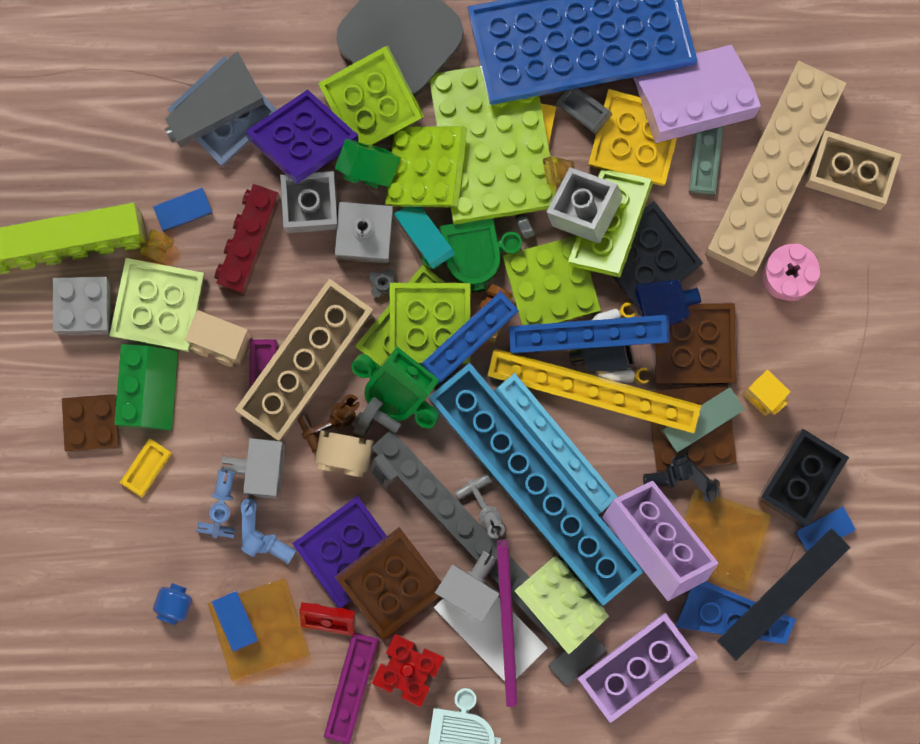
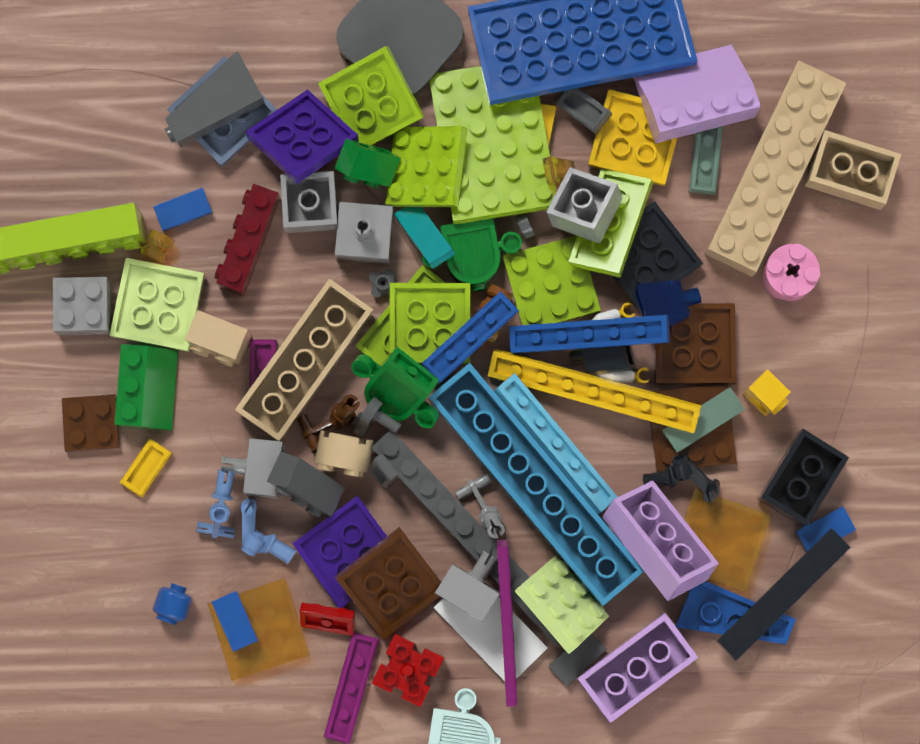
none -> dark grey brick [267,452,345,517]

